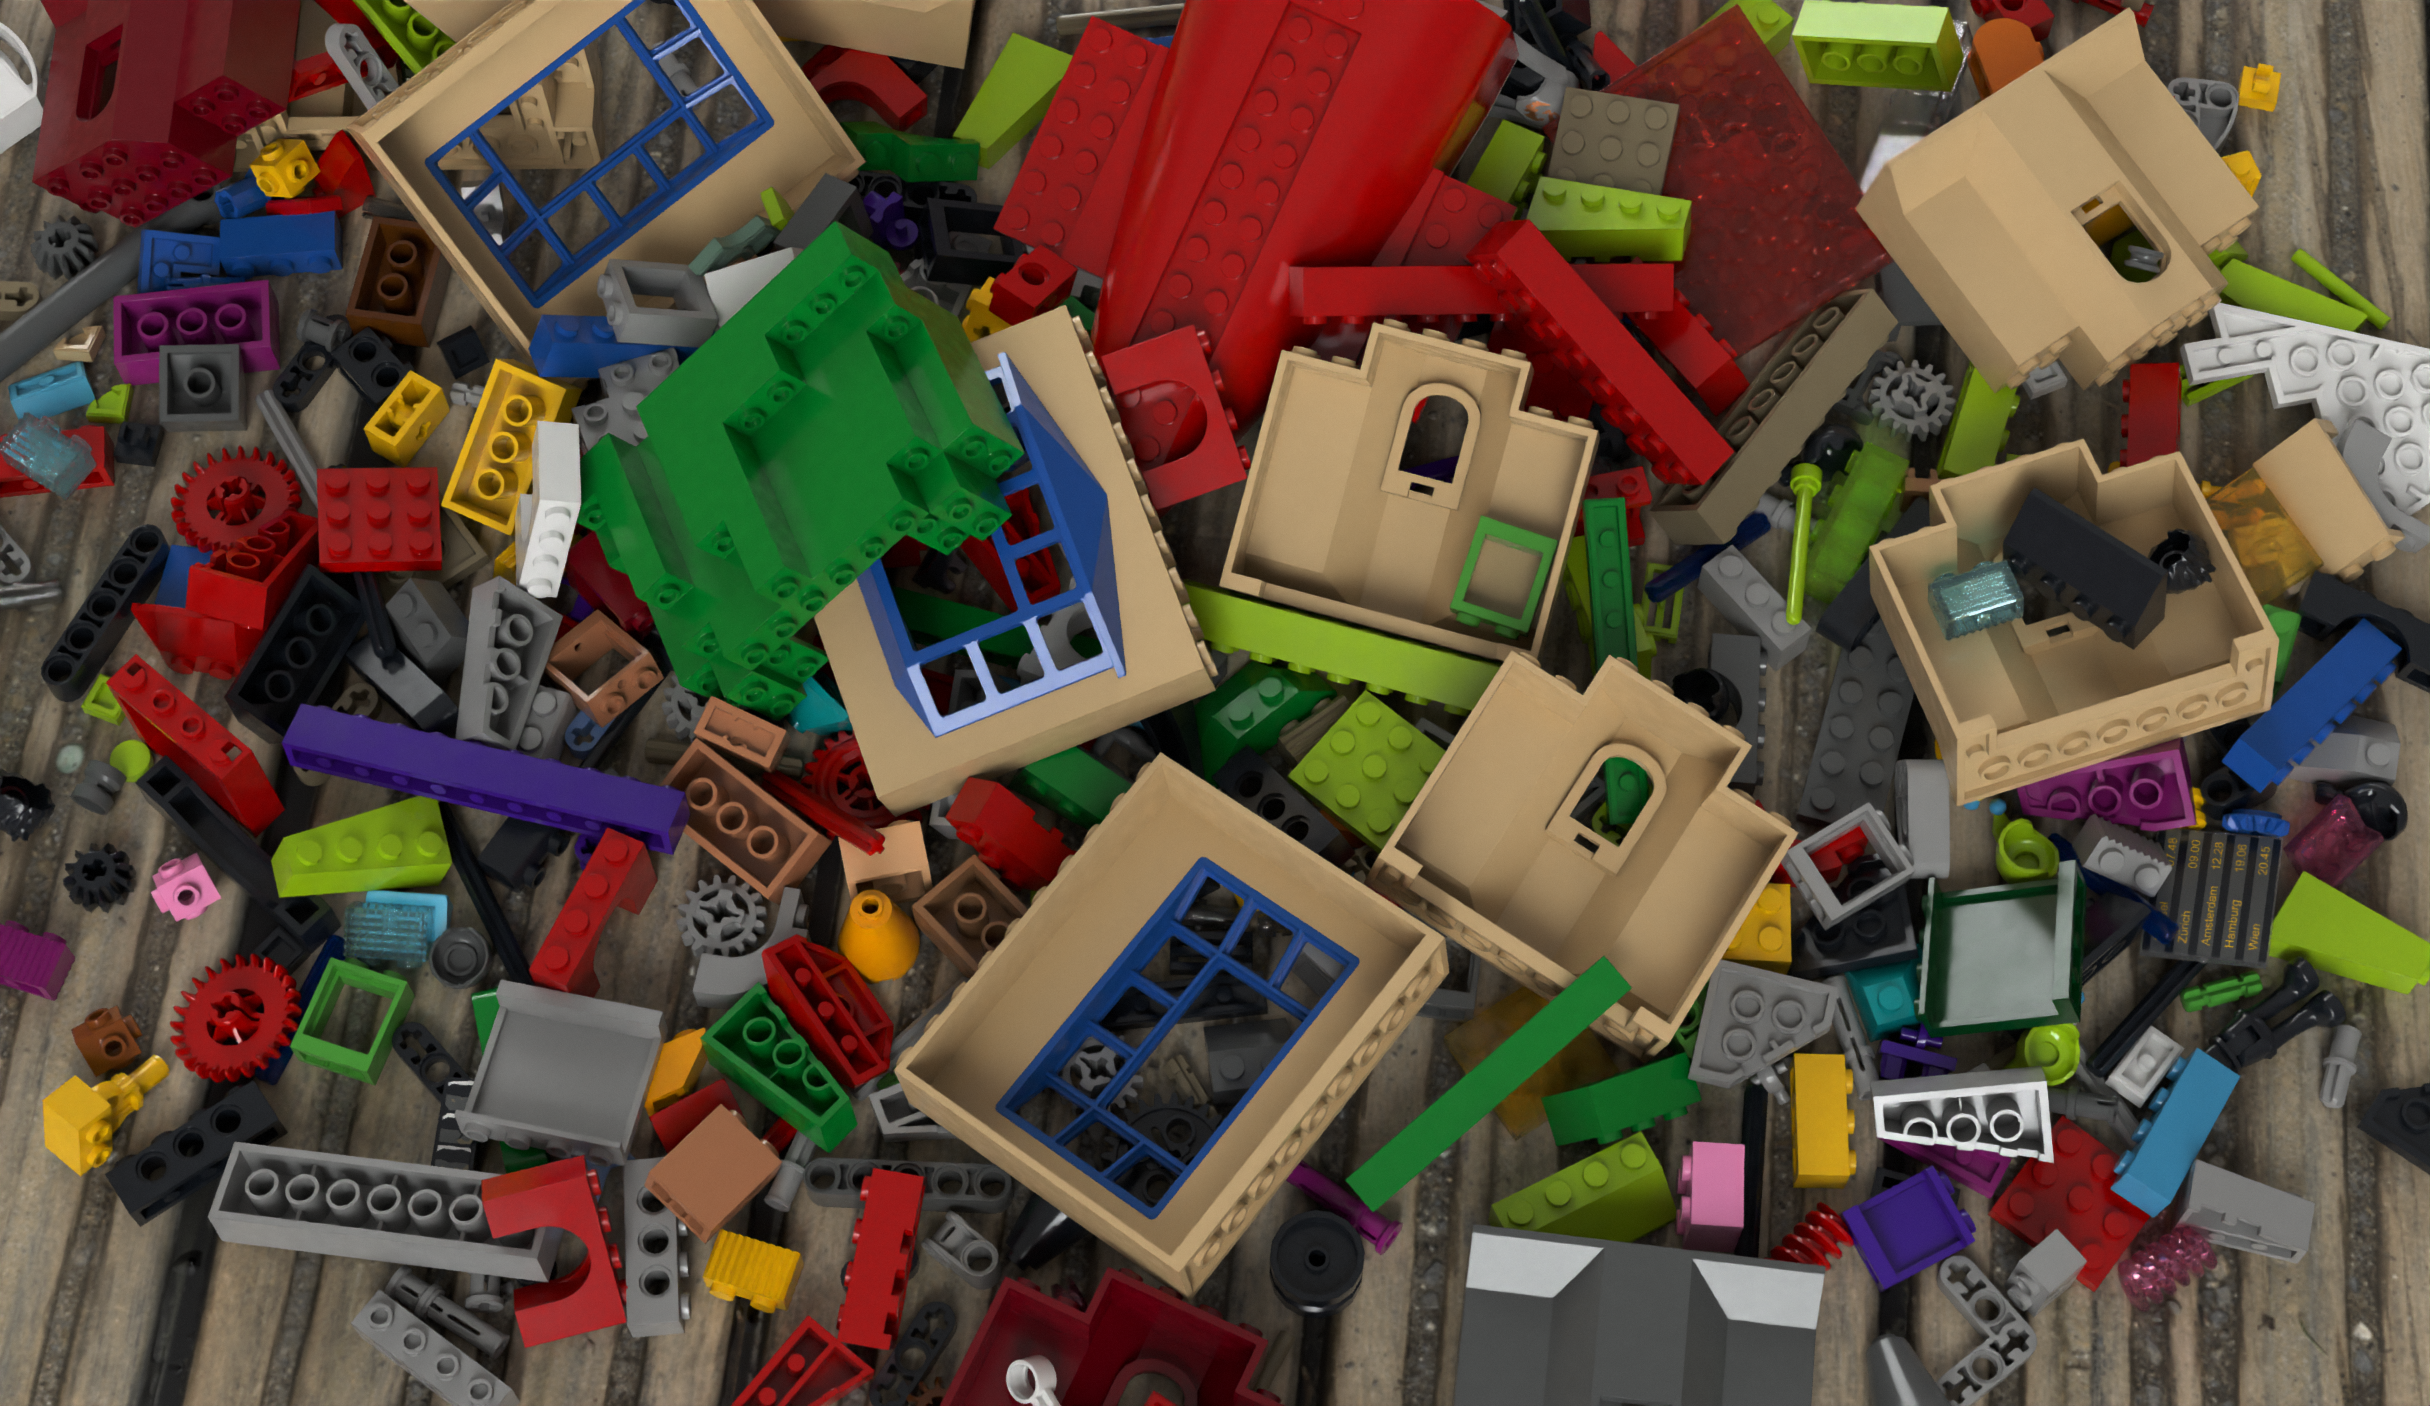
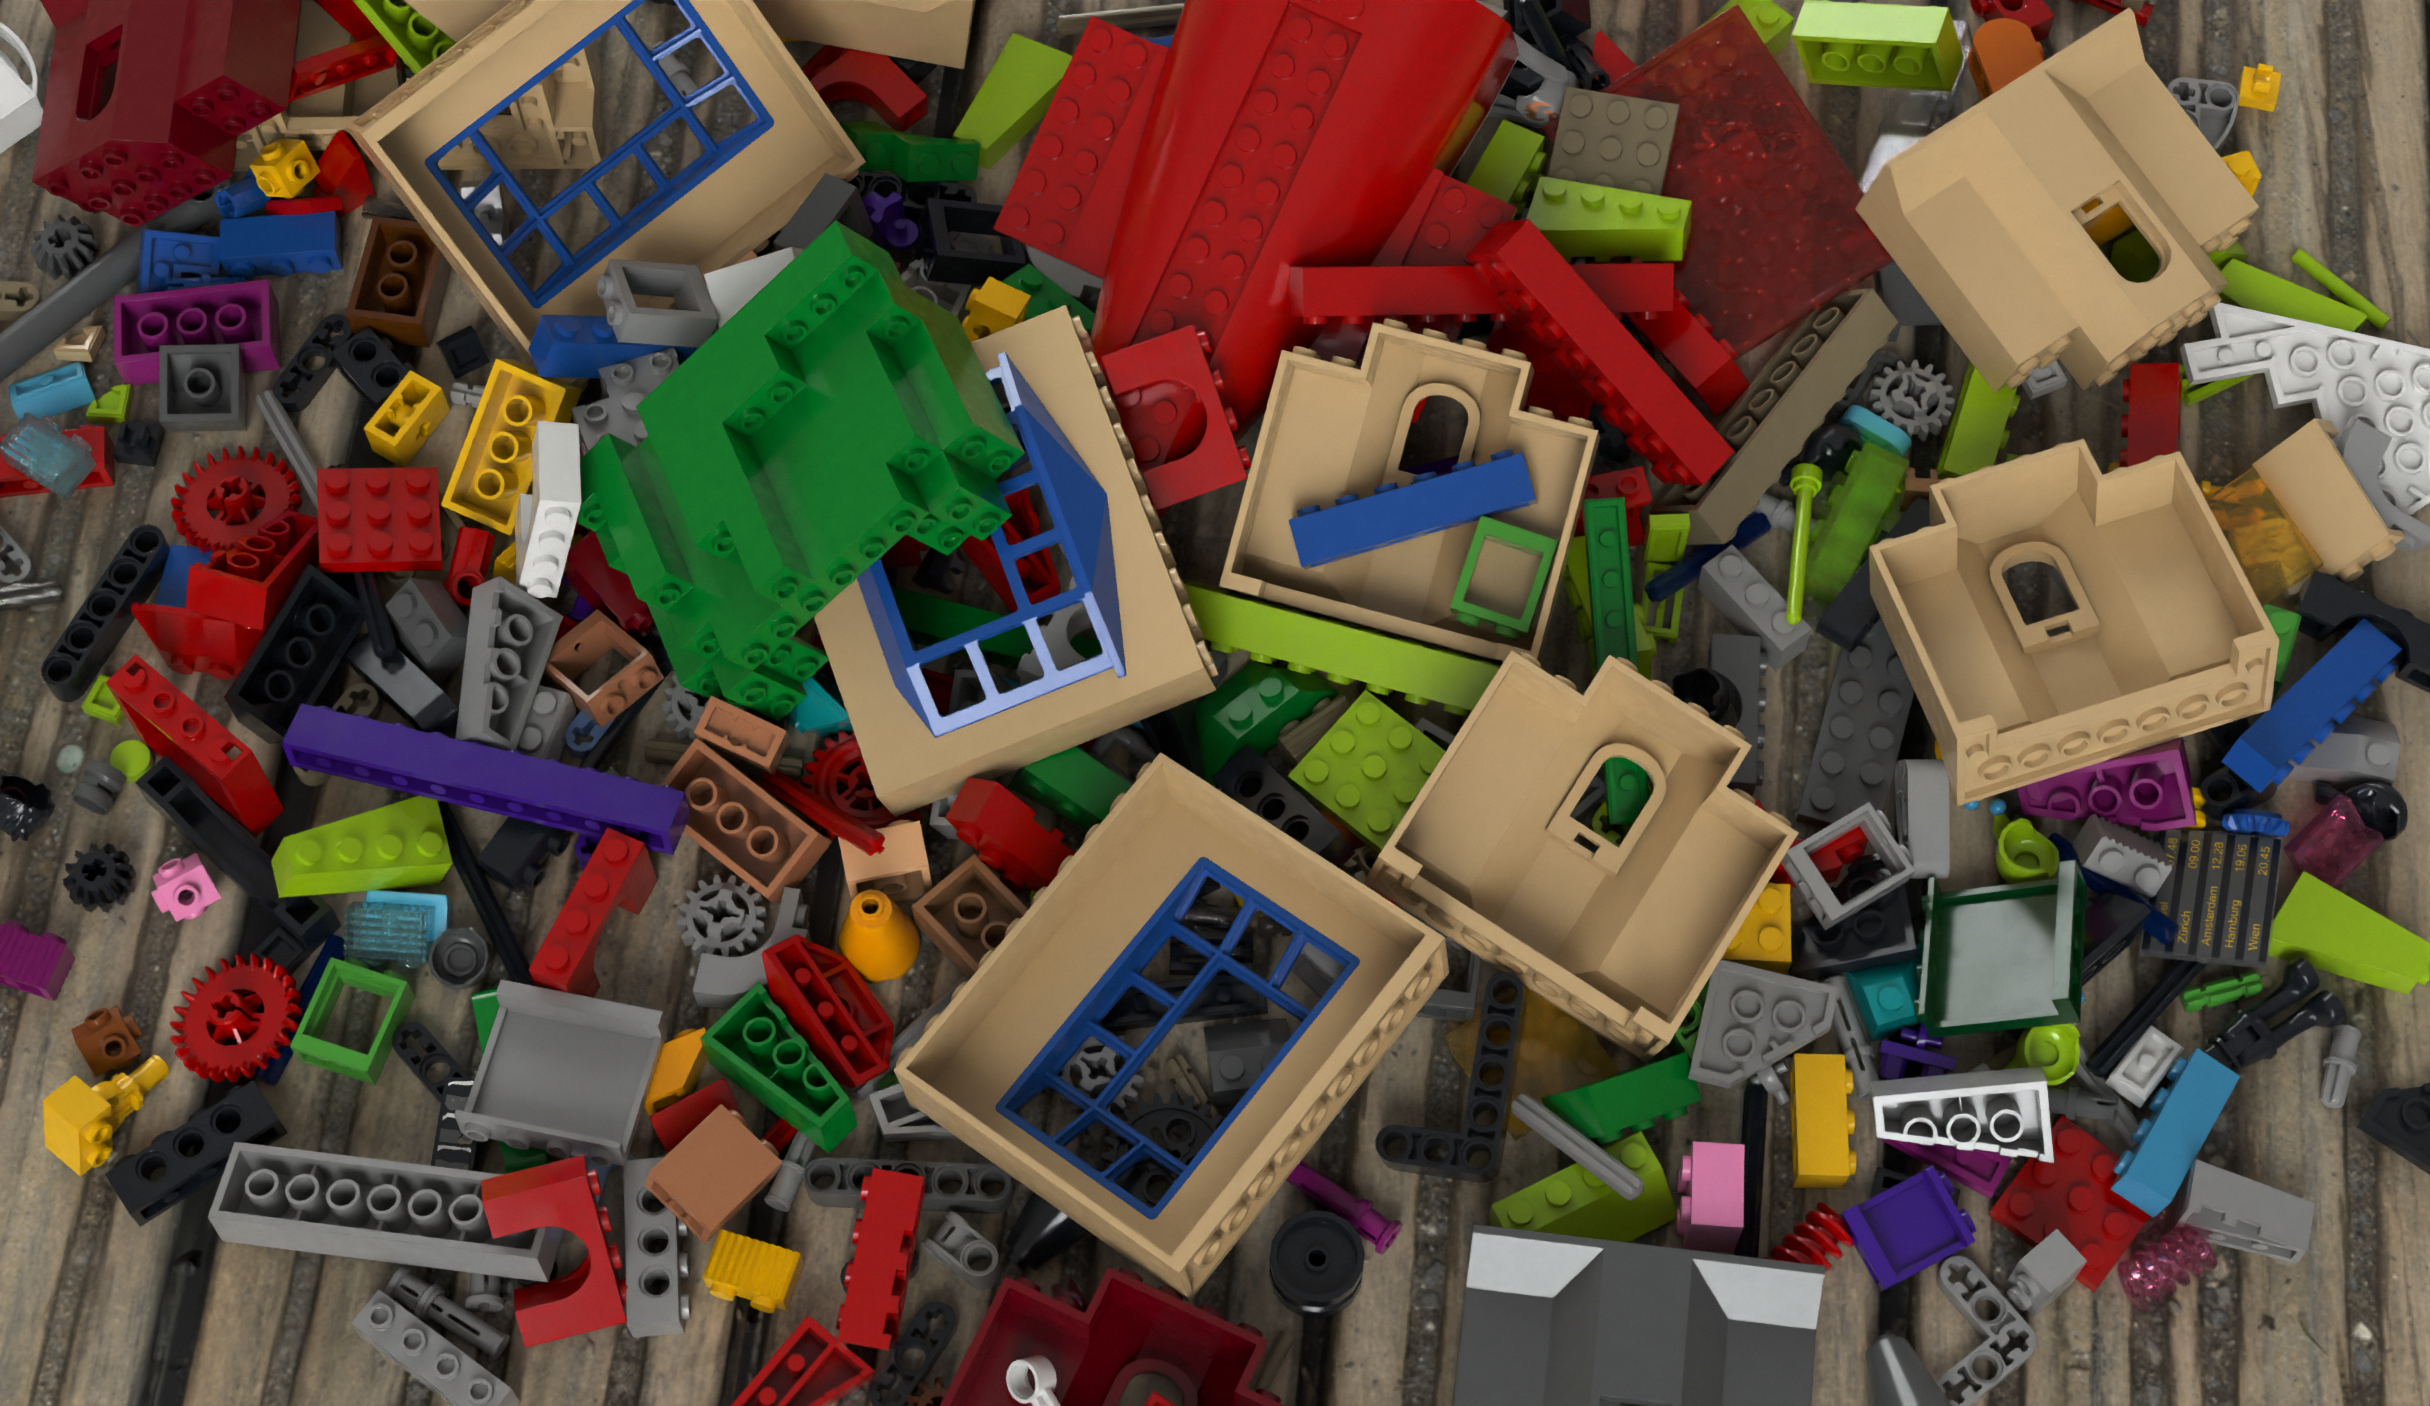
dark grey bush [296,309,348,353] -> none
light grey beam [325,24,399,110] -> none
sand green tile [688,215,780,276] -> none
lime tile [760,186,794,231] -> none
red brick [988,244,1078,326] -> none
green tile [1345,956,1632,1212] -> none
clear light blue brick [1928,560,2024,641] -> none
black slope [2002,488,2168,650] -> none
dark grey bush [2124,245,2164,273] -> none
black hair [2148,528,2216,594] -> none
none -> red piece [442,526,495,608]
none -> blue brick [1289,449,1538,570]
none -> black beam [1375,972,1527,1183]
none -> light grey axle [1511,1093,1644,1201]
none -> lime tile [1642,513,1690,564]
none -> medium azure beam [1838,405,1912,463]

